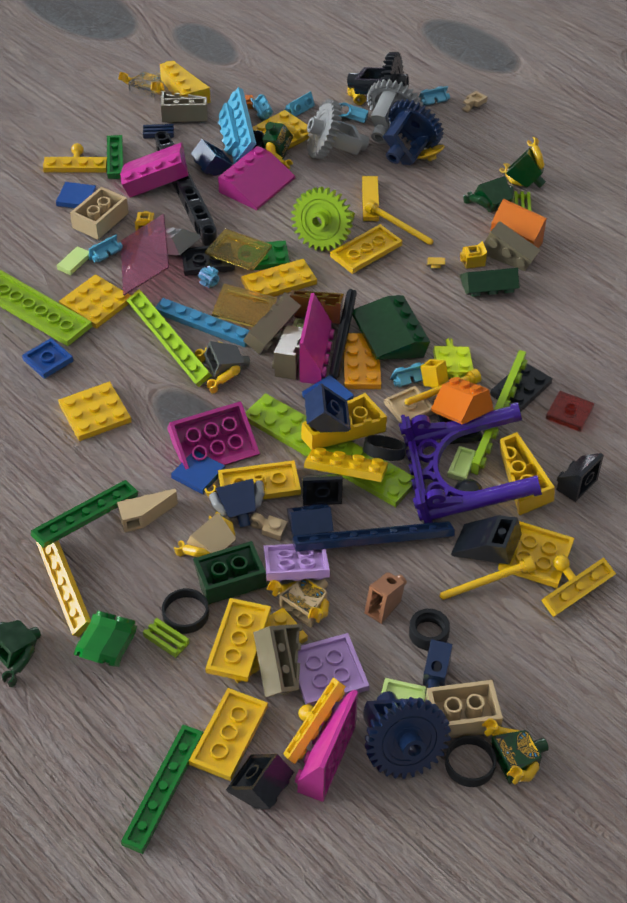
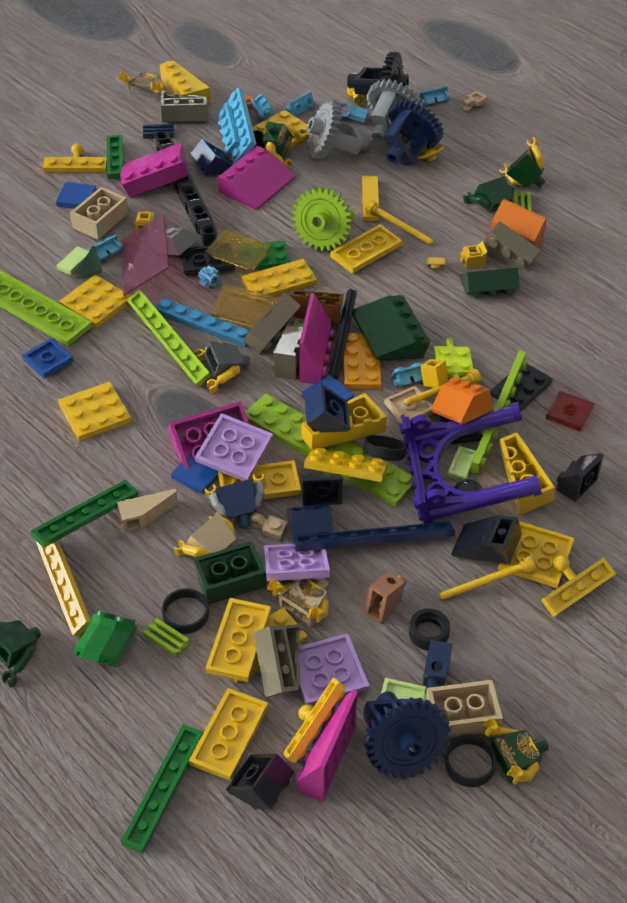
none -> clear green slope [75,245,103,279]
none -> lavender plate [195,413,273,481]

